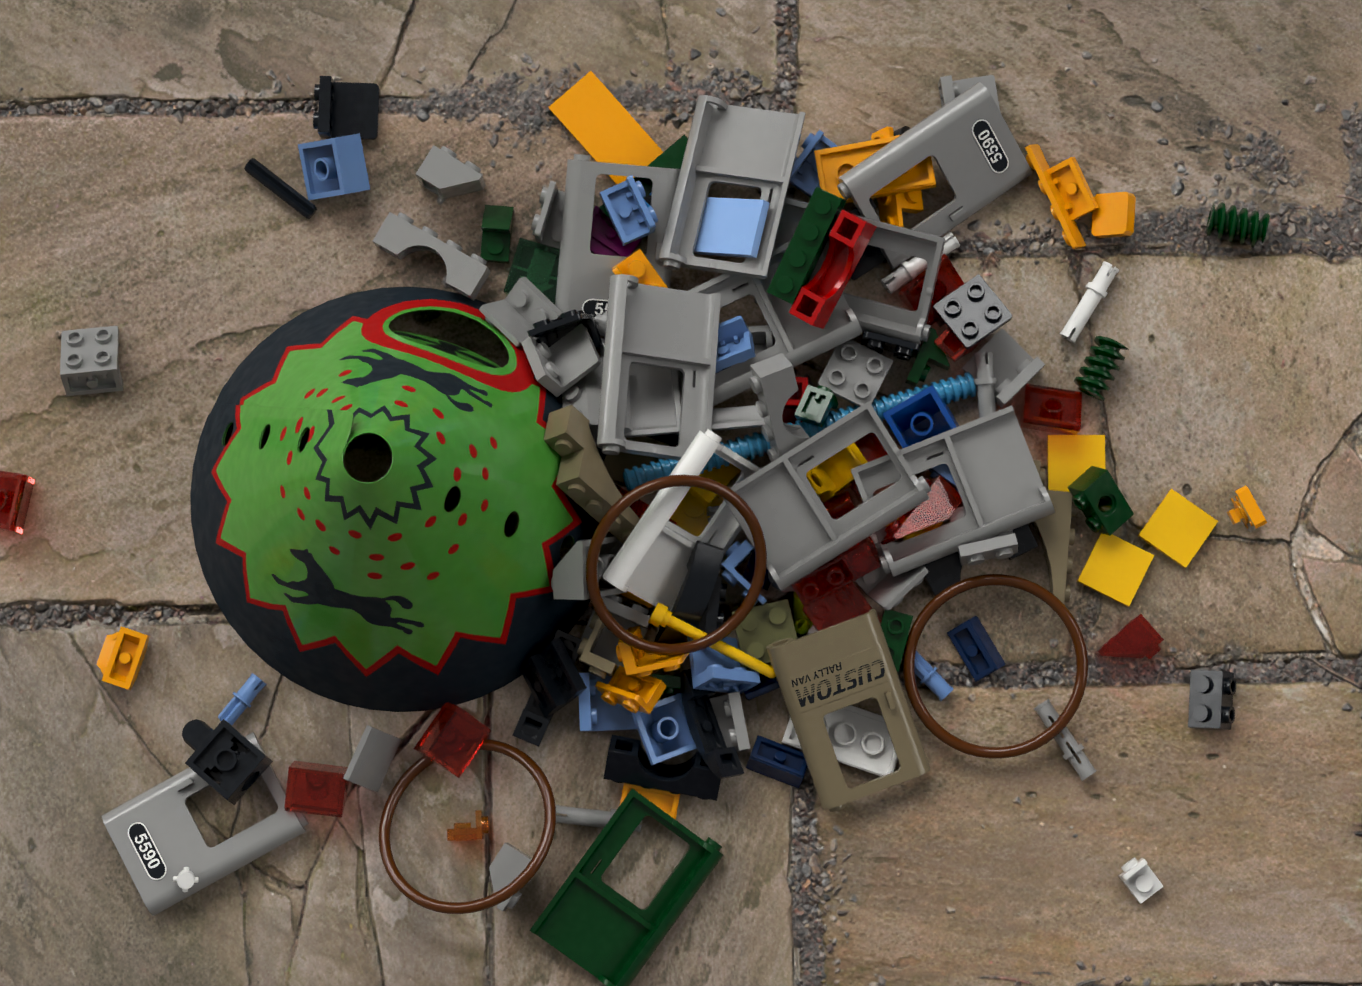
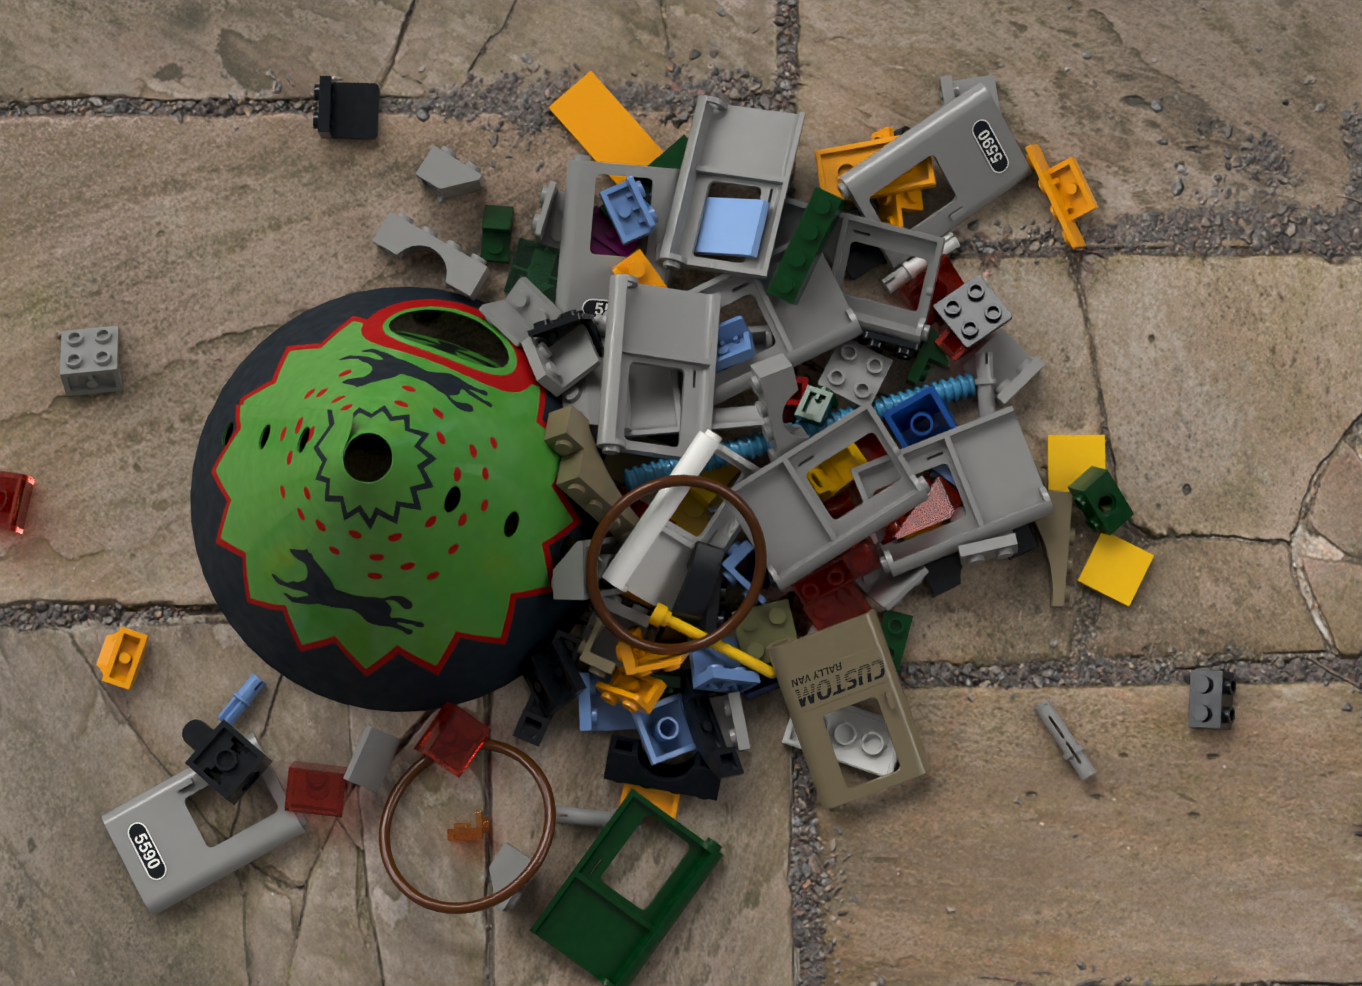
white piece [173,867,199,892] -> none
black axle [244,158,317,219] -> none
medium blue slope [298,133,370,200] -> none
dark blue slope [746,735,808,788] -> none
red arch [789,209,877,329] -> none
medium blue bracket [790,129,837,198] -> none
lime arm [792,591,813,635] -> none
reddish brown piece [903,574,1088,759] -> none
medium blue axle [915,650,954,701] -> none
dark blue slope [947,616,1005,682] -> none
clear red slope [1019,384,1082,435] -> none
white pin [1060,261,1119,343] -> none
dark green piece [1074,336,1129,401] -> none
light orange piece [1091,192,1136,238] -> none
clear red slope [1095,614,1164,660] -> none
white bracket [1119,857,1164,904] -> none
yellow tile [1138,488,1218,569] -> none
dark green piece [1206,202,1270,248] -> none
light orange piece [1227,485,1267,532] -> none

